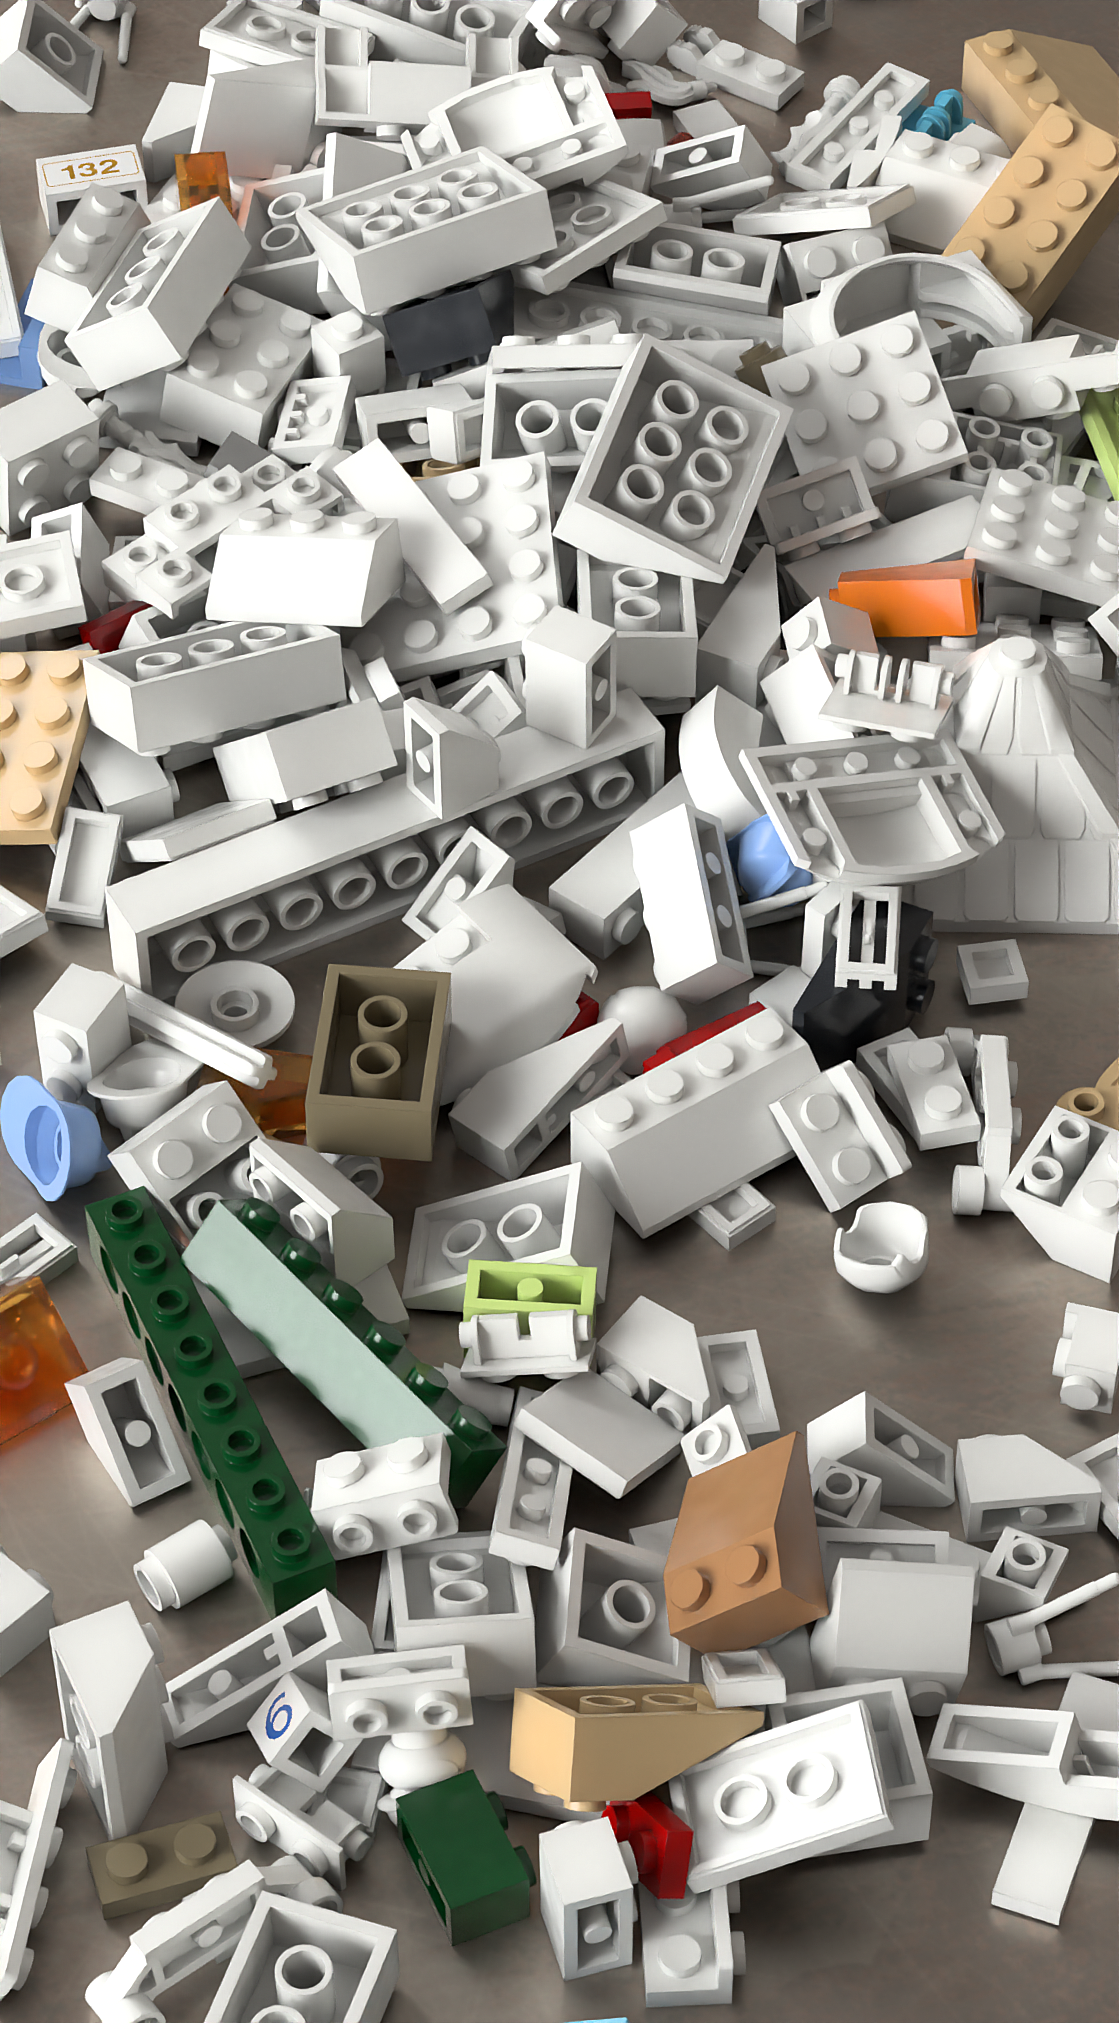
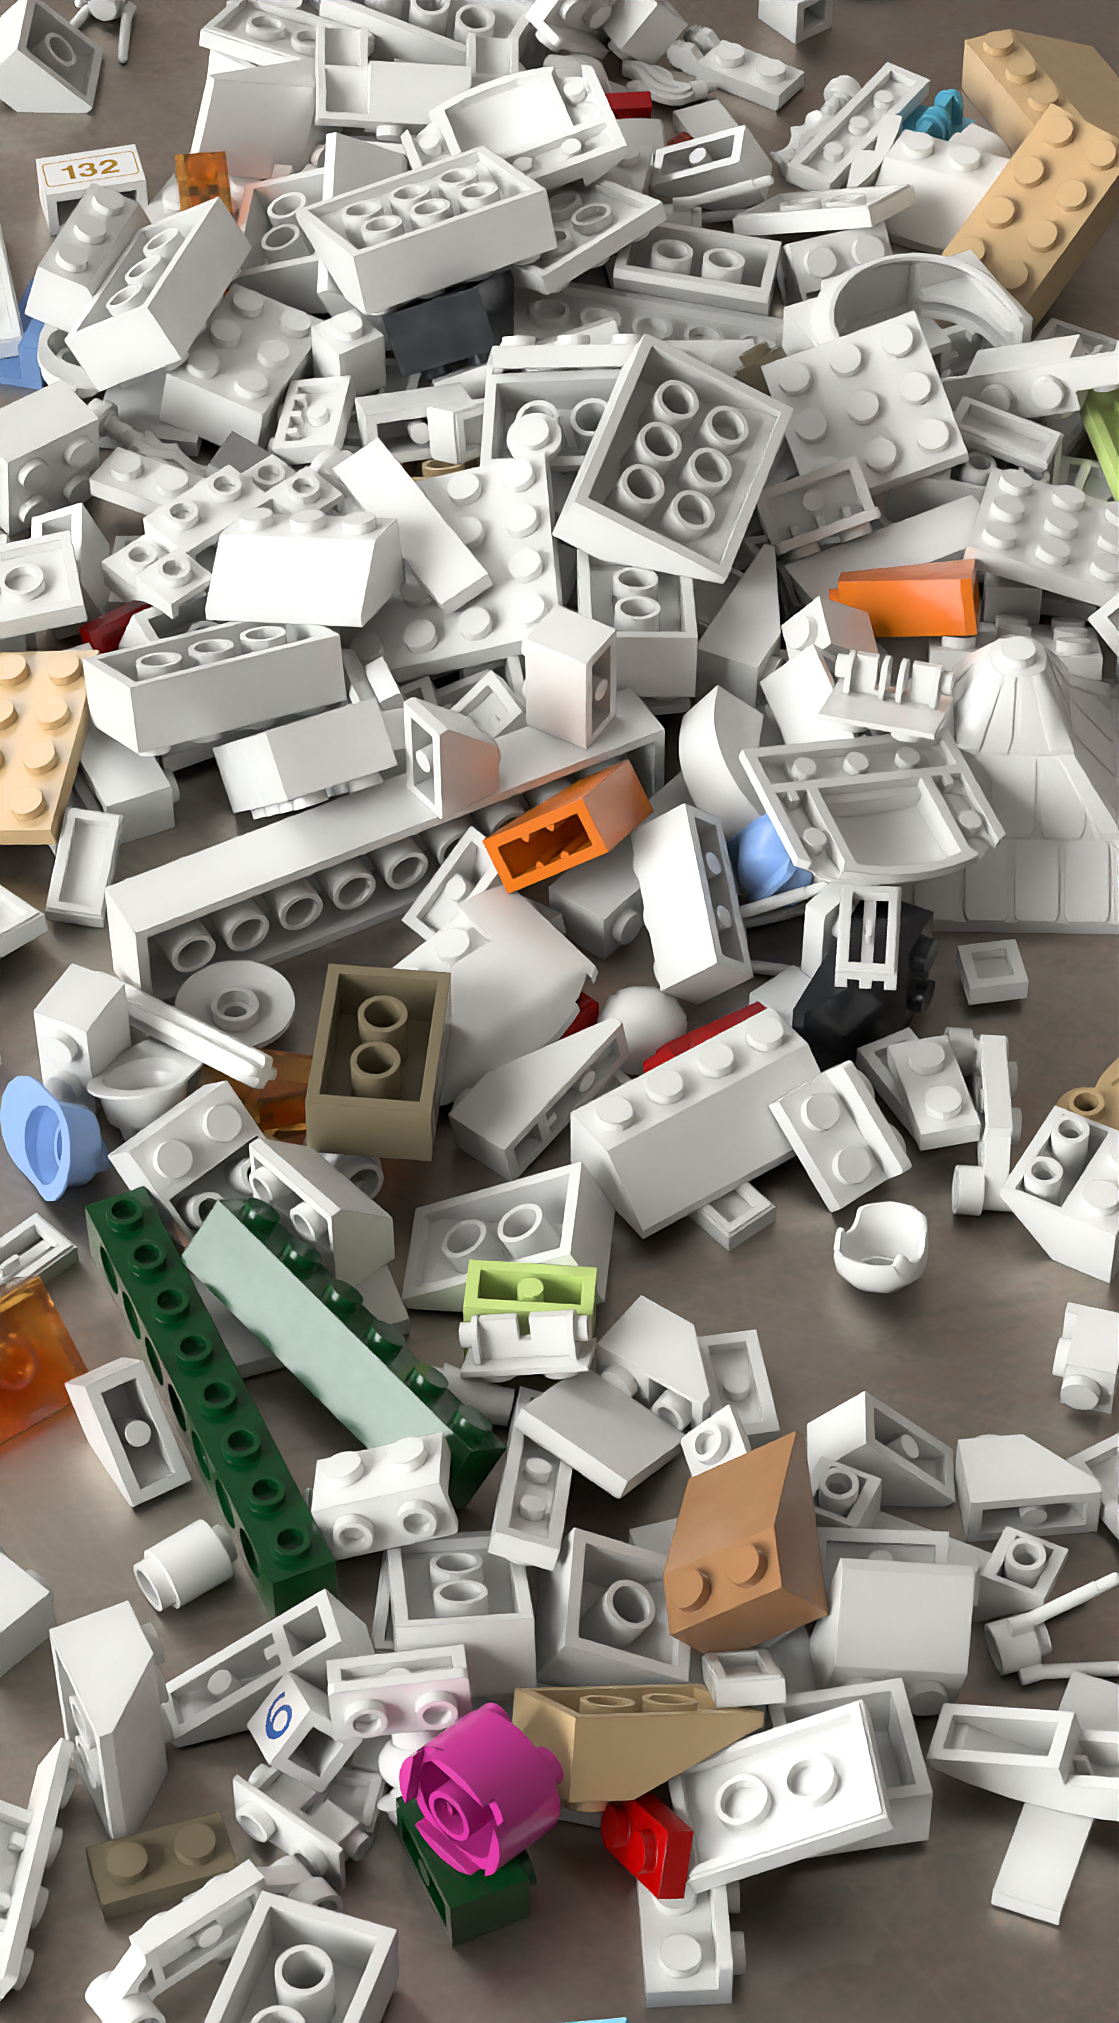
white tile [119,799,277,863] -> none
white slope [142,82,205,182] -> none
white brick [539,1816,638,1981] -> none
none -> dark pink brick [399,1702,564,1876]
none -> orange slope [482,759,654,894]
none -> white plate [507,413,563,463]
none -> white tile [954,396,1064,473]

